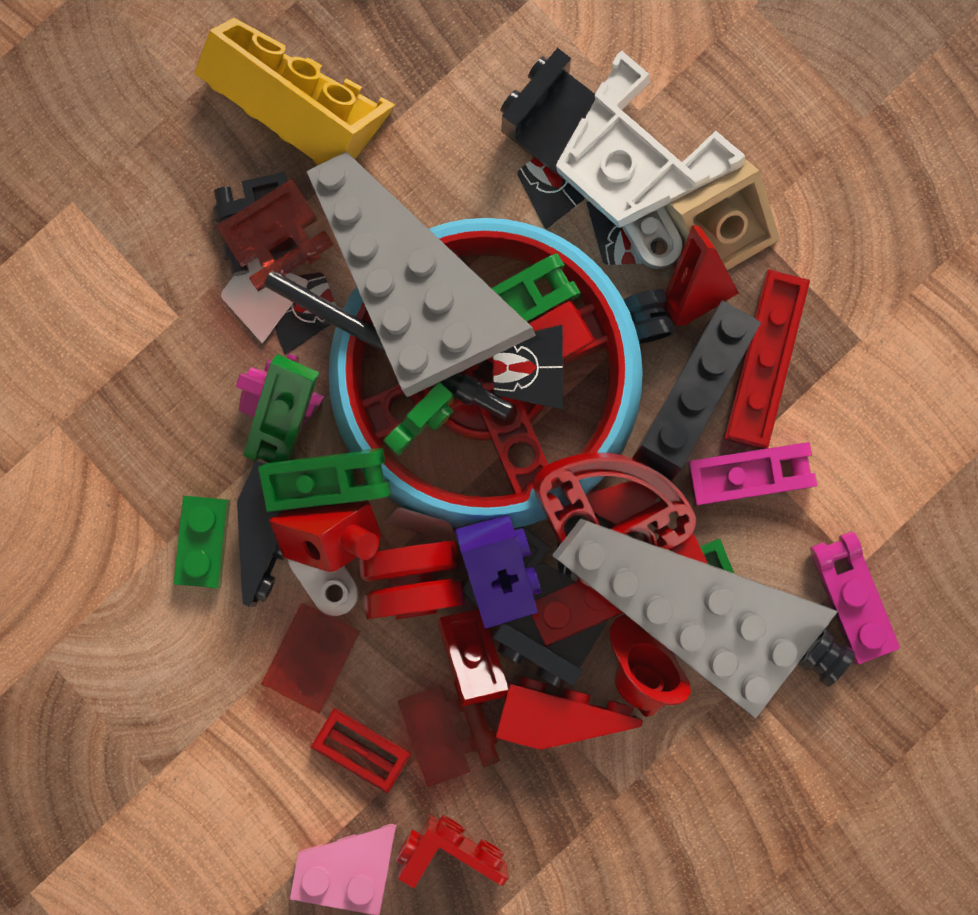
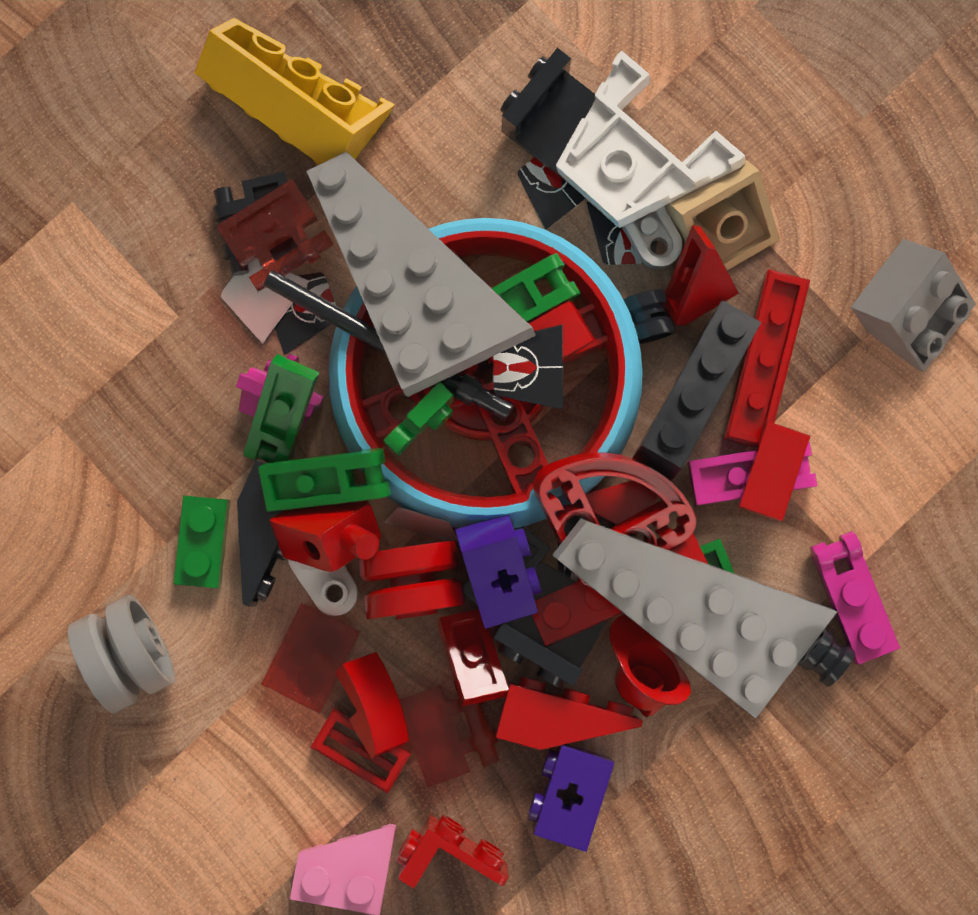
none -> light grey wheel [67,595,175,714]
none -> red slope [335,652,409,759]
none -> dark purple brick [527,744,614,852]
none -> red tile [737,421,811,522]
none -> light grey slope [850,239,976,372]

